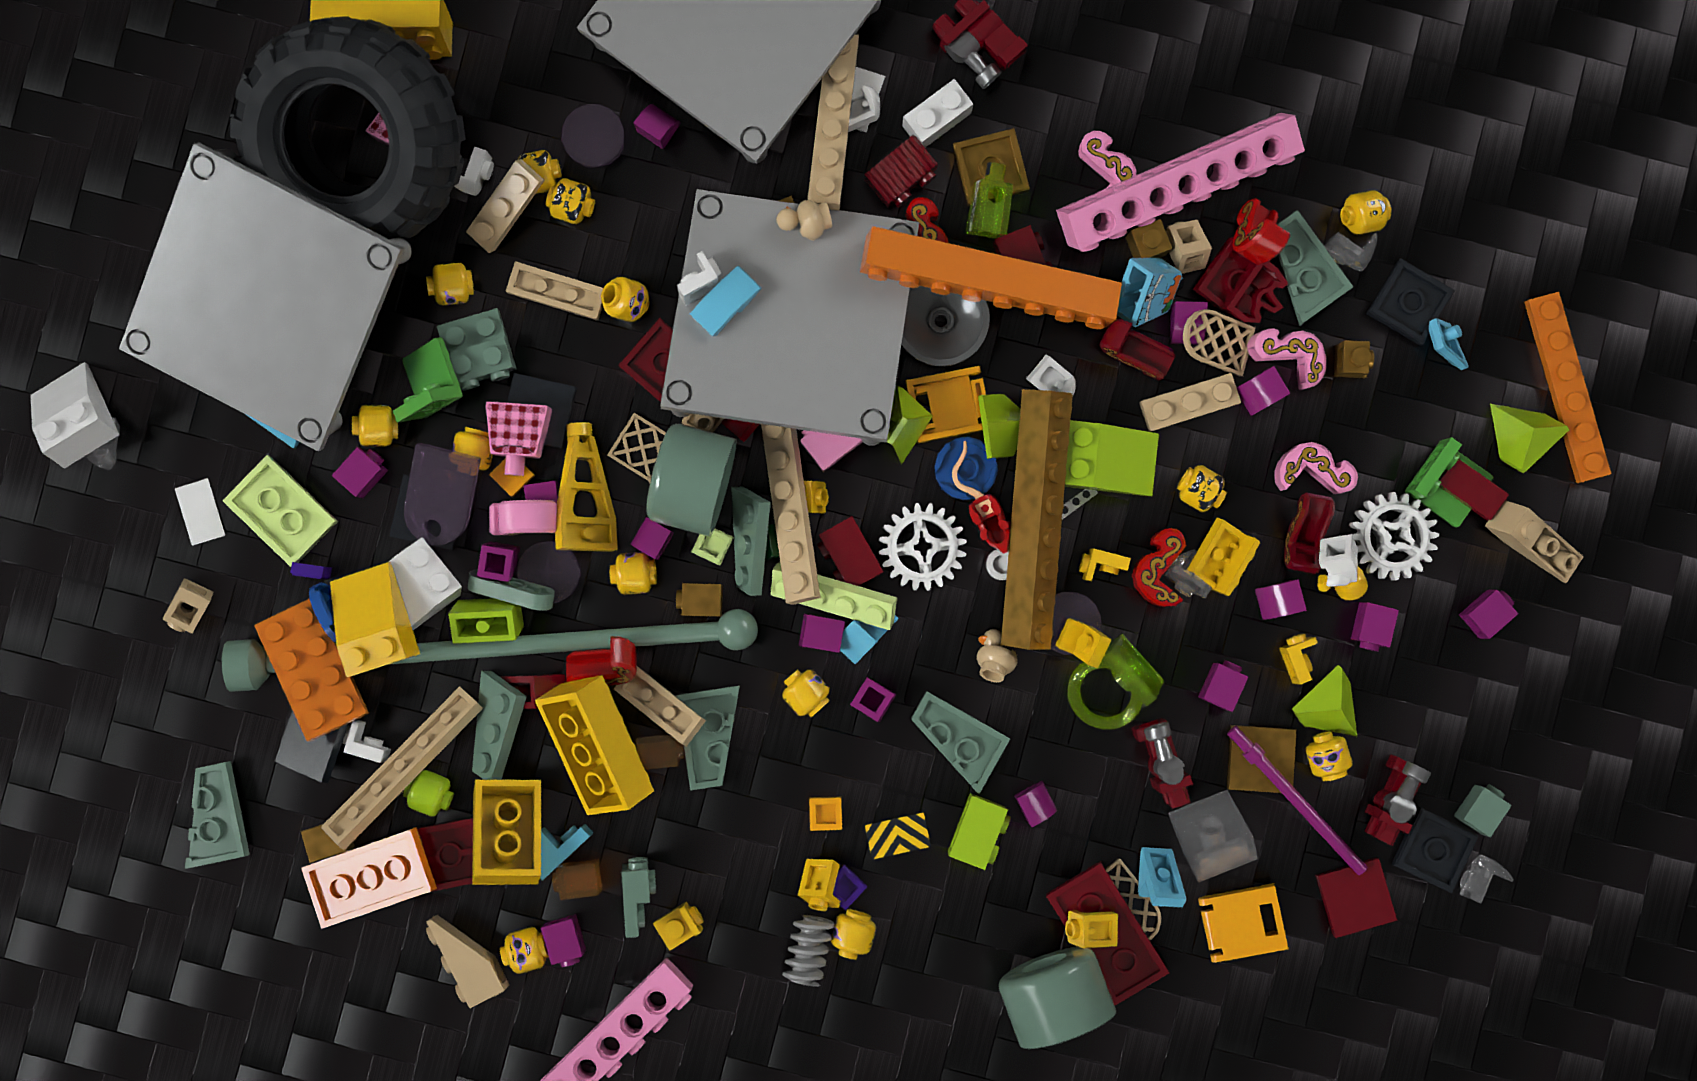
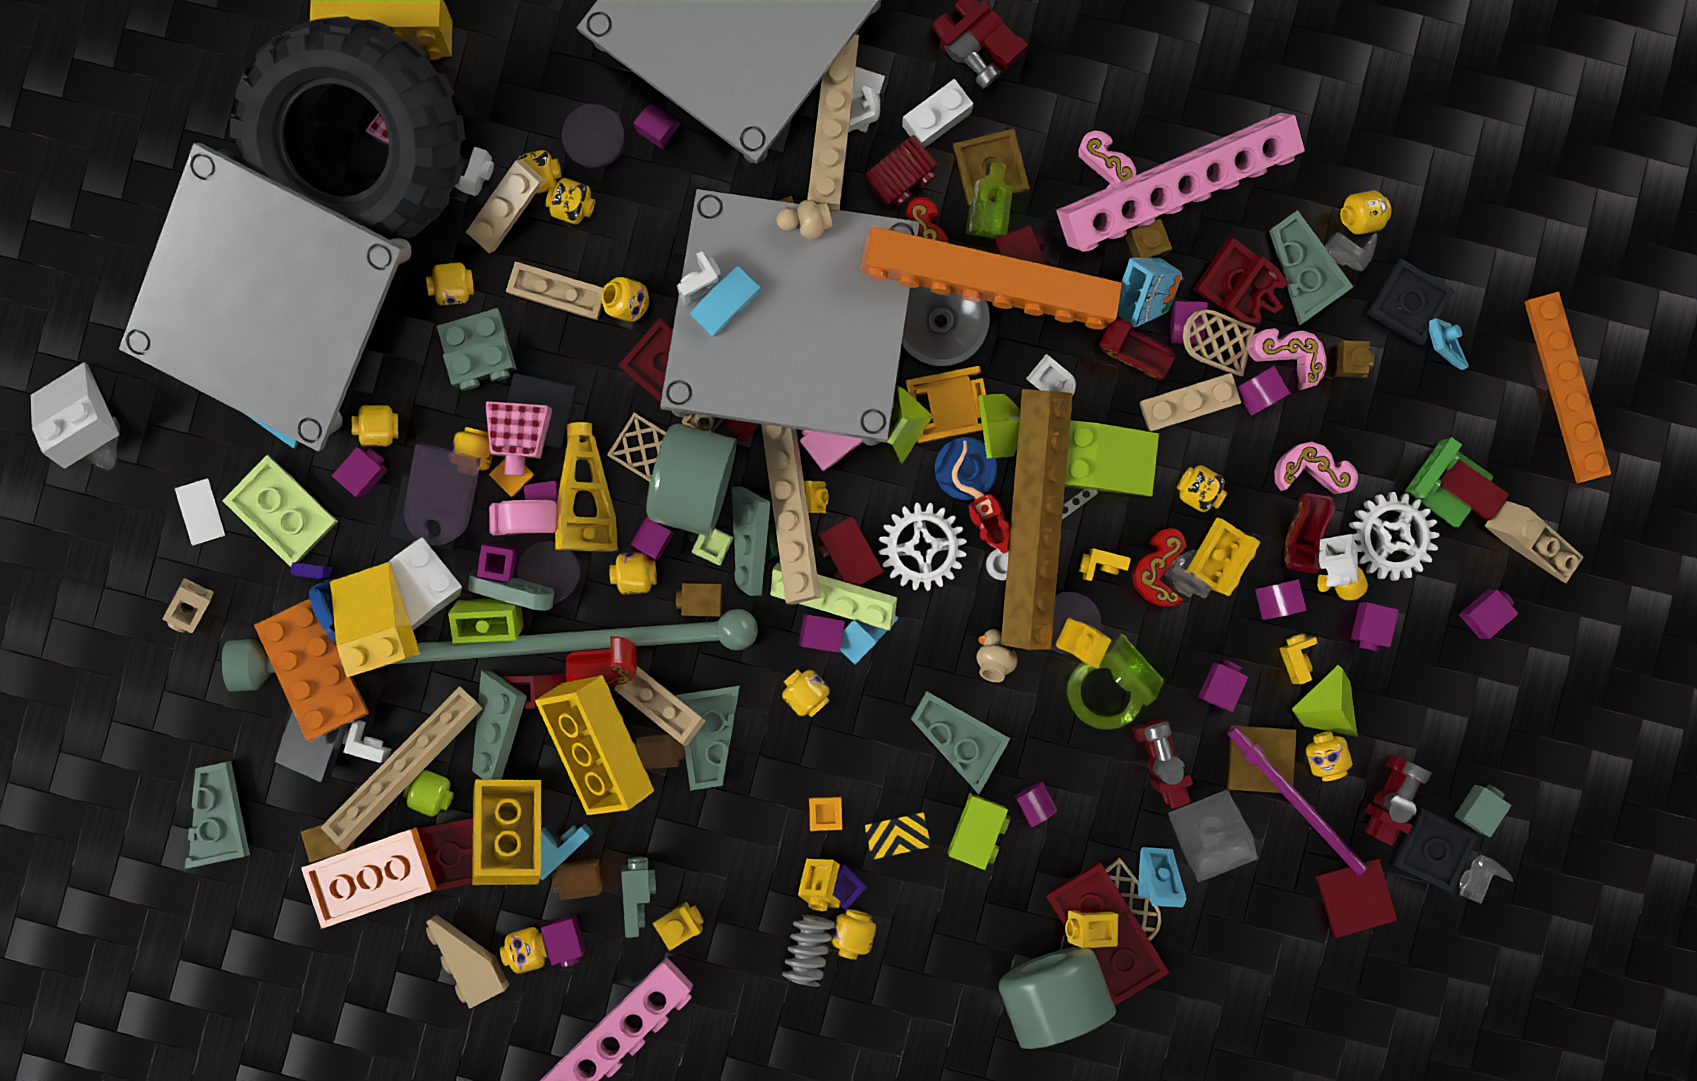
bright green bracket [393,337,463,423] -> none
magenta brick [850,677,896,722] -> none
tan brick [1166,220,1212,274] -> none
light orange container [1198,883,1288,963] -> none
red animal [1233,198,1290,265] -> none
lime slope [1490,403,1569,474] -> none

